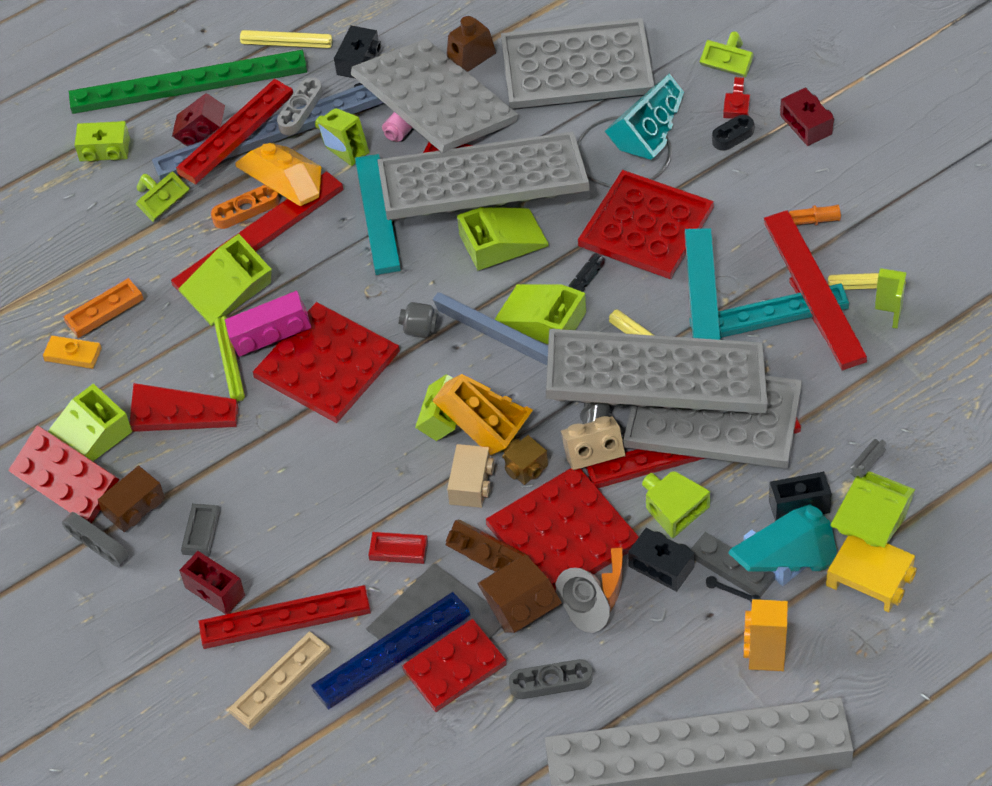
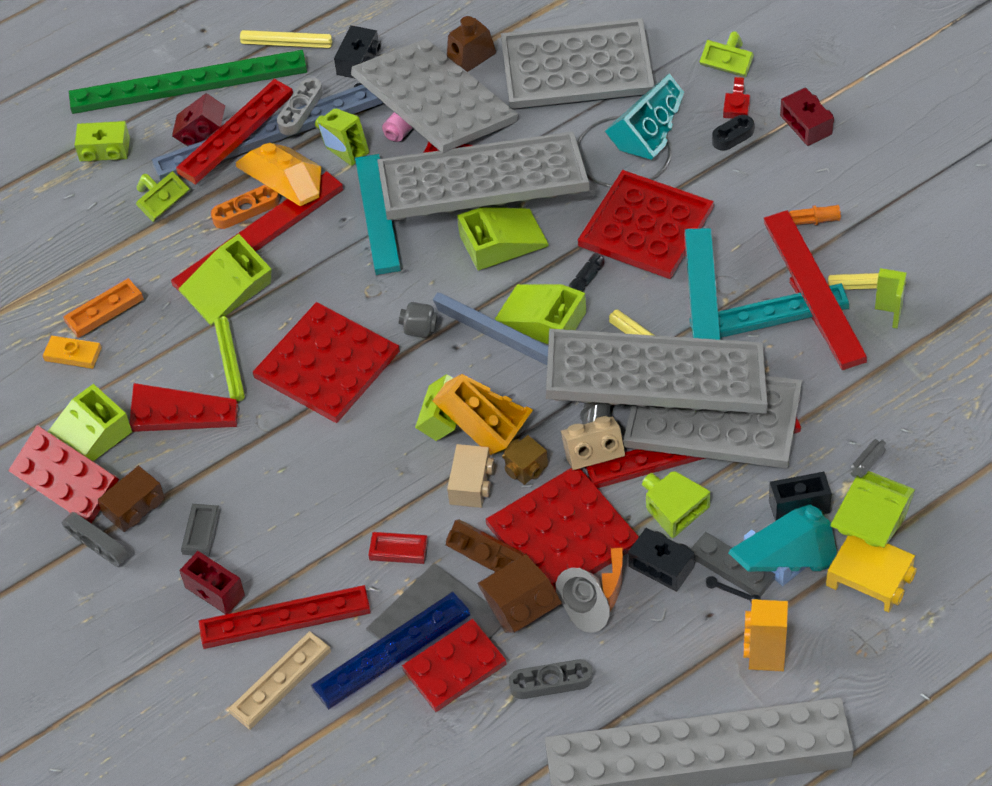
dark pink brick [225,291,311,357] -> none

